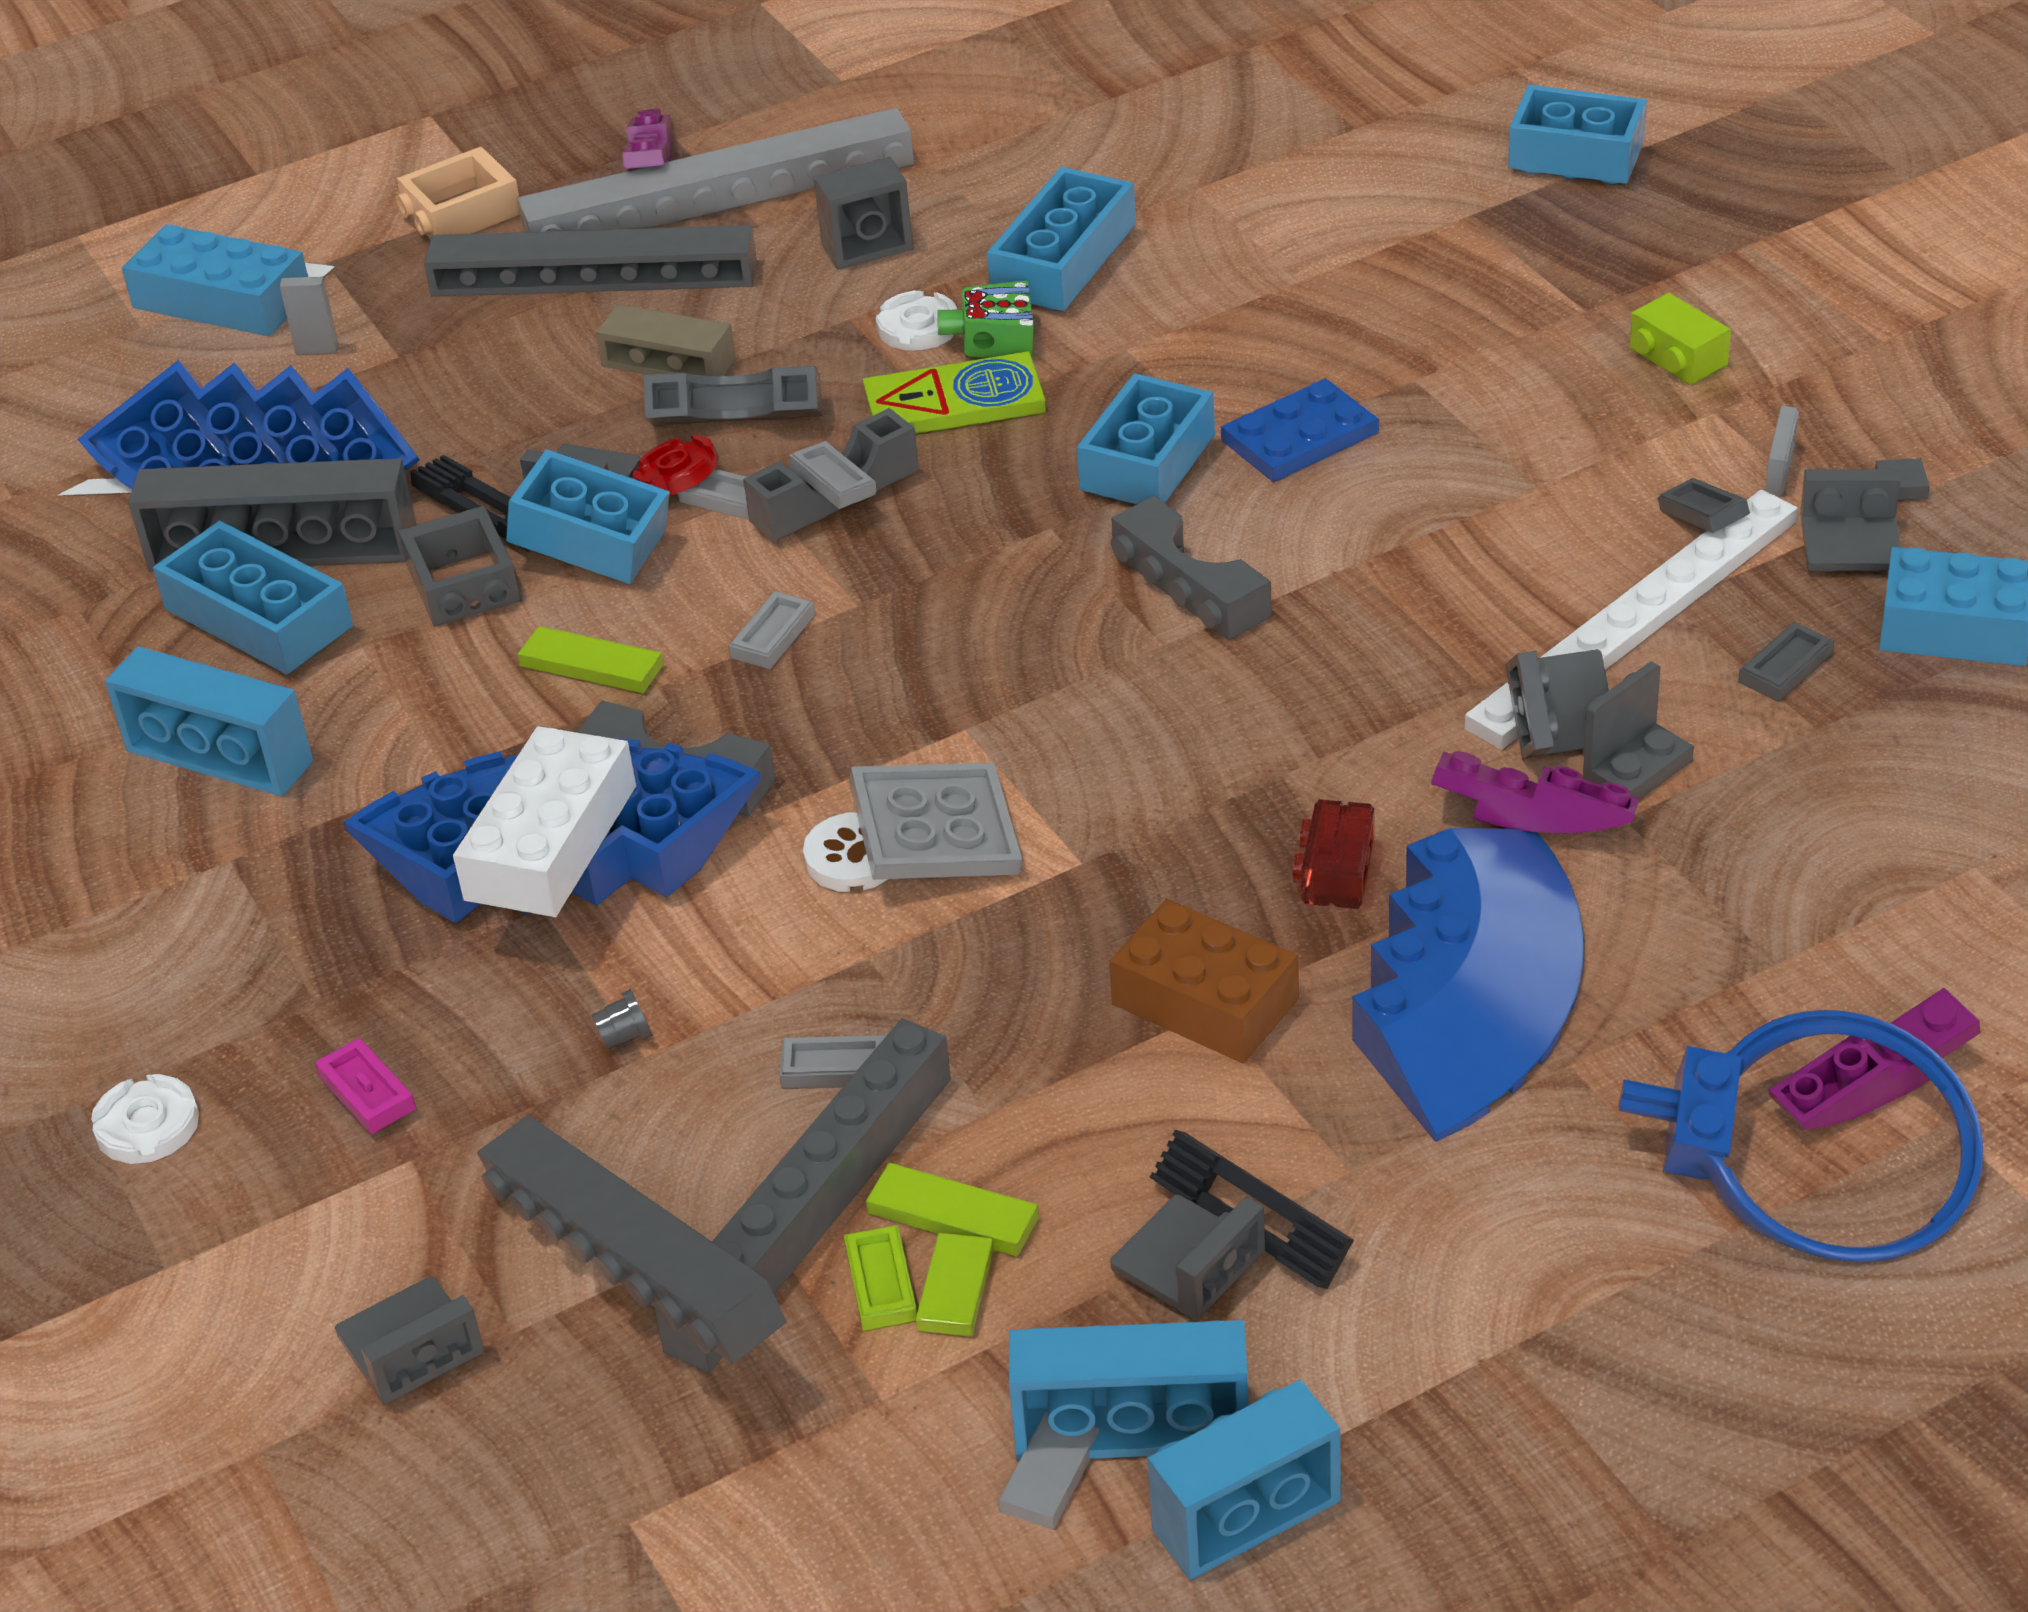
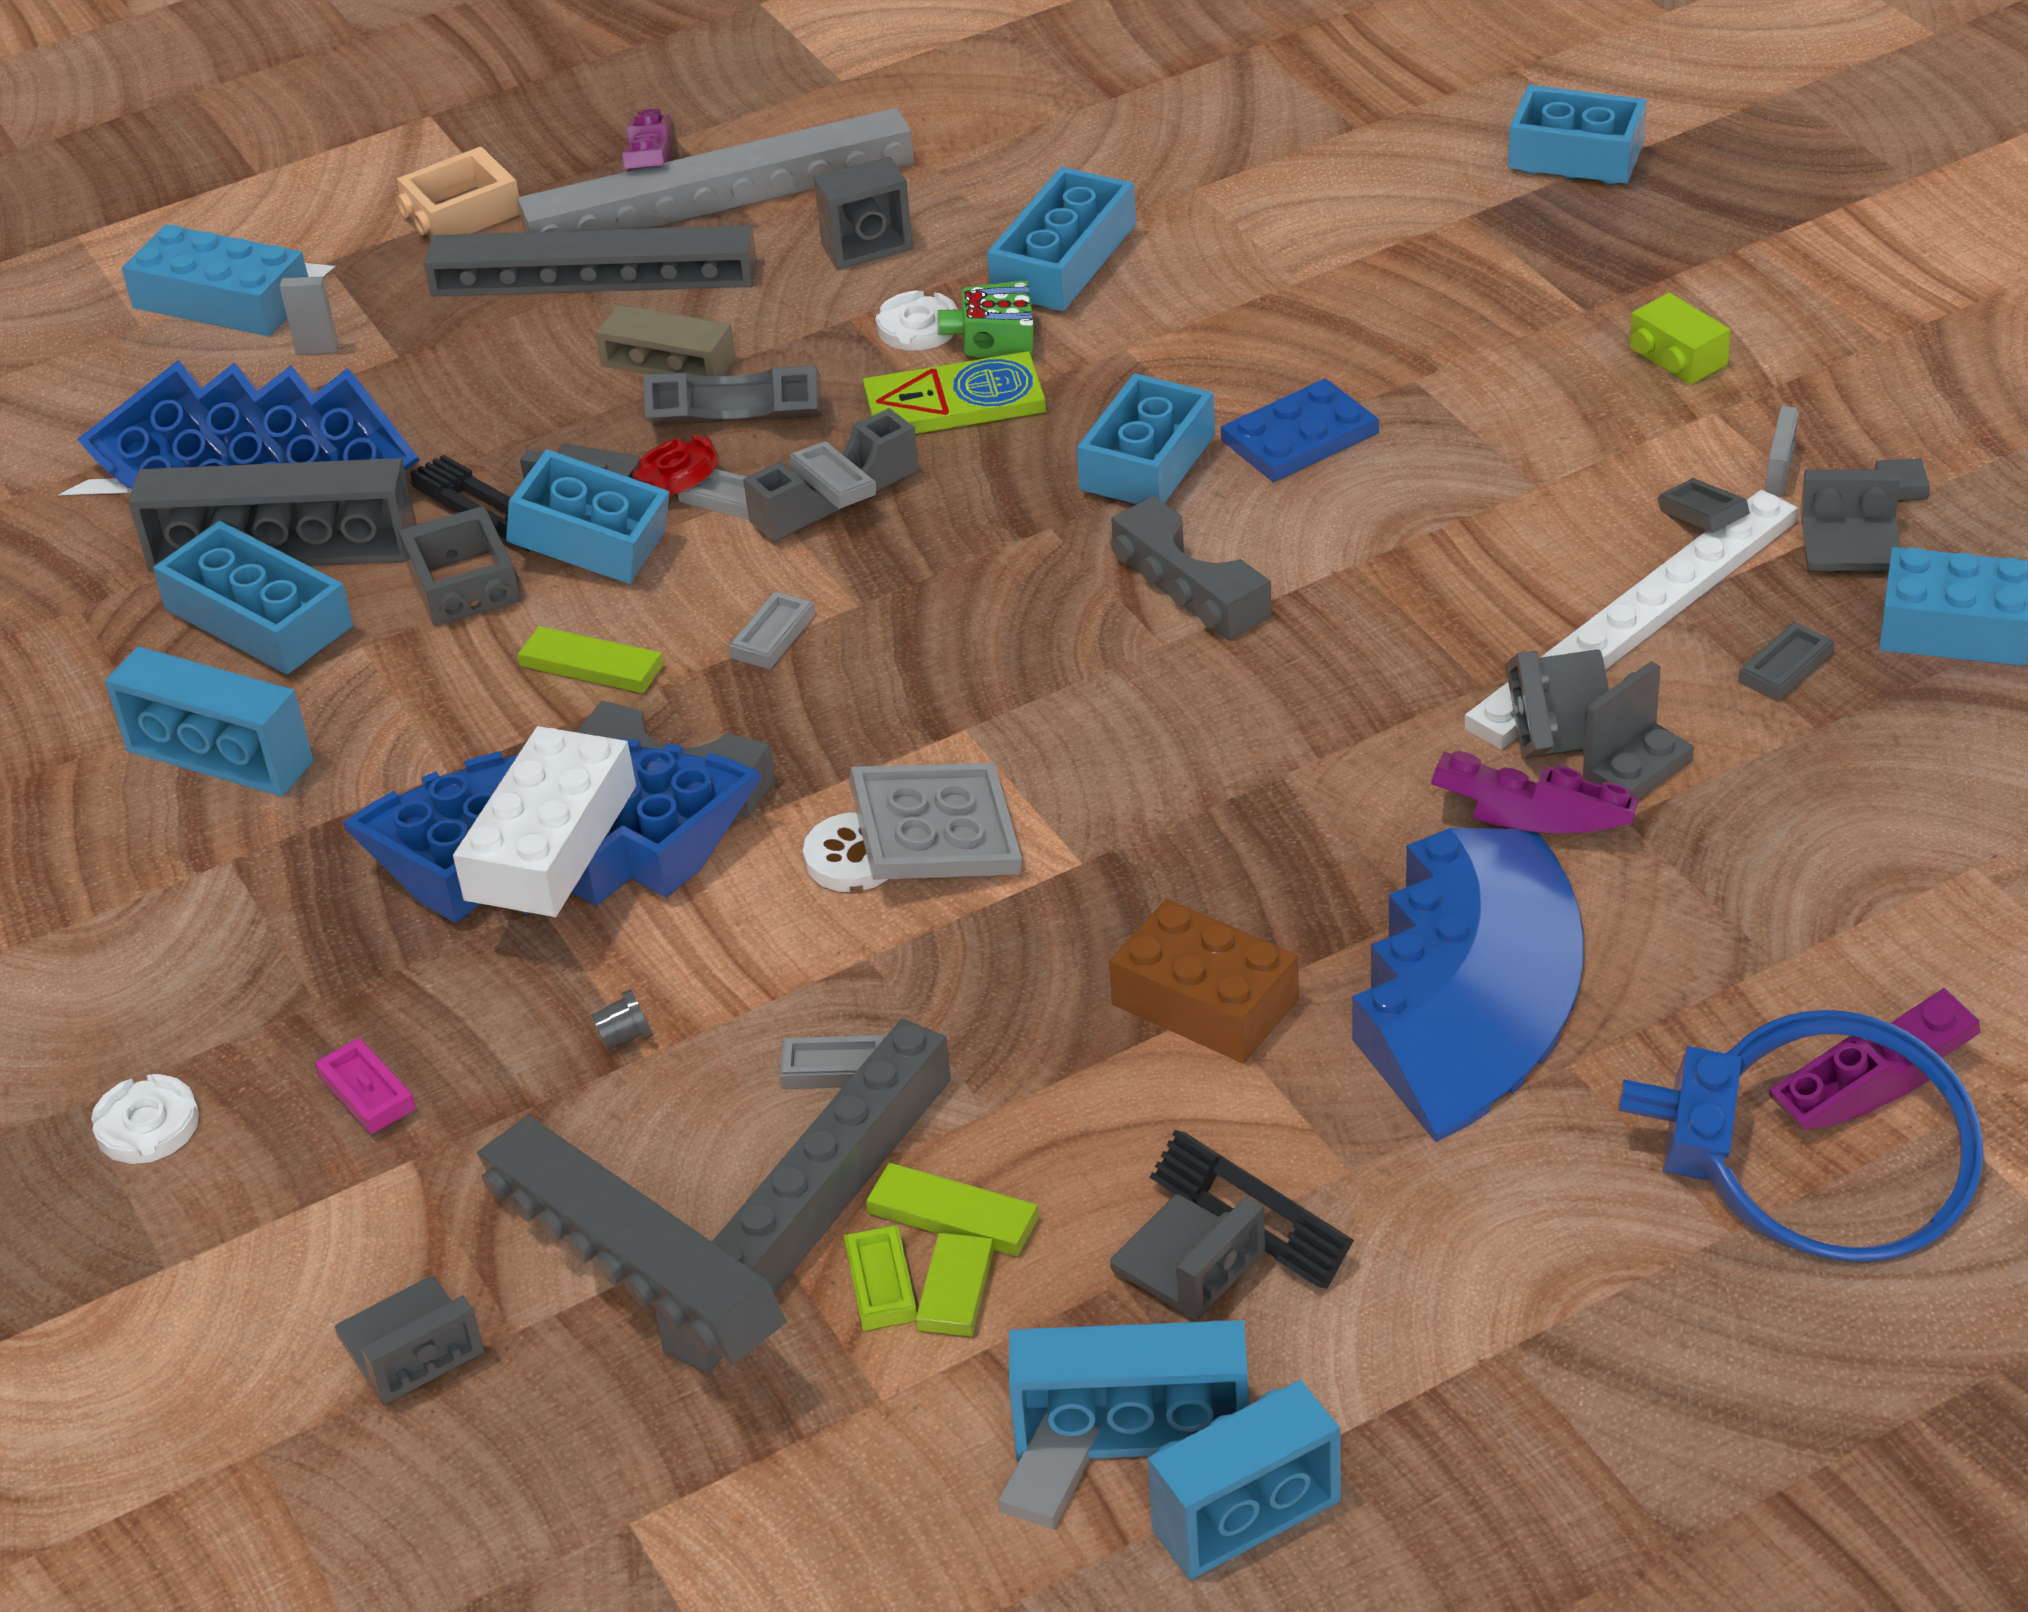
clear red brick [1293,799,1375,909] -> none

